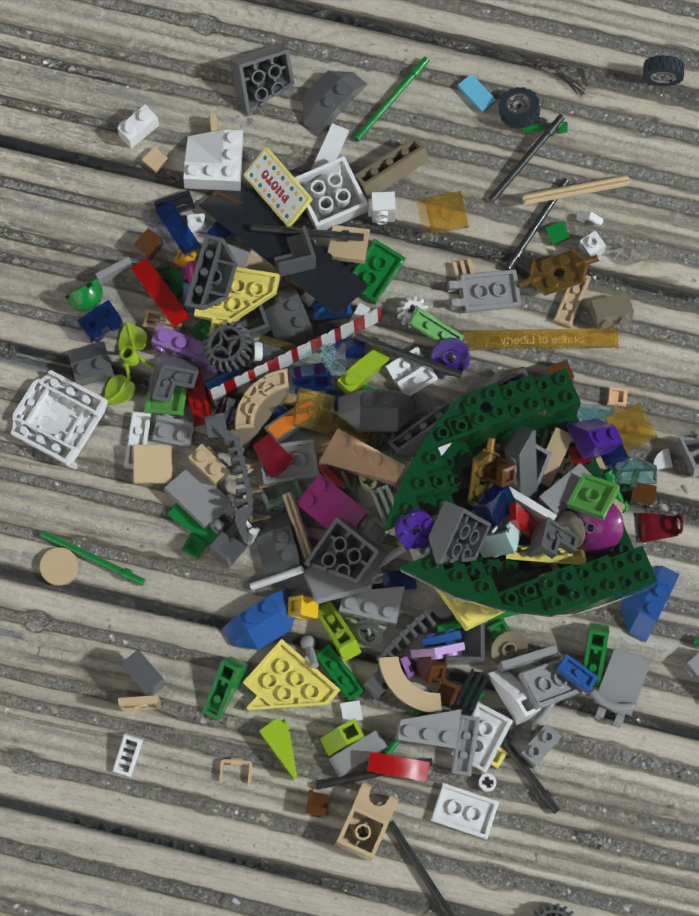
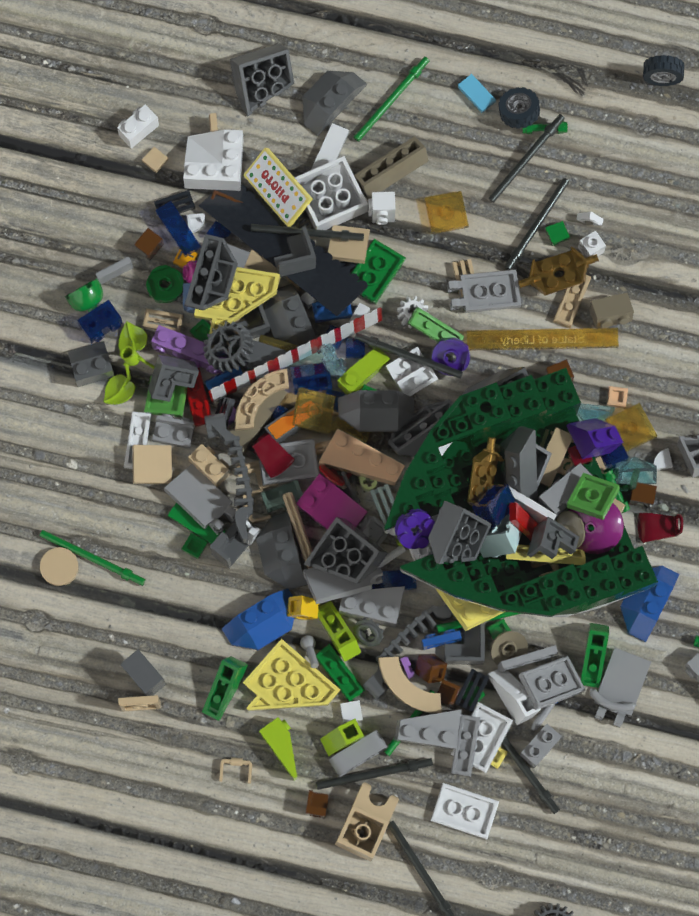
white wedge [11,370,108,466] -> none
white slope [112,732,144,777] -> none
red slope [131,258,189,328] -> none
white bar [250,566,304,590] -> none
white tile [253,342,263,361] -> none
red slope [367,751,430,782] -> none
lavender wing [410,642,465,660] -> none
white bush [478,773,497,792] -> none
reddish brown panel [486,457,517,488] -> none
tan axle [522,175,630,205] -> none
blue plate [555,654,598,694] -> none

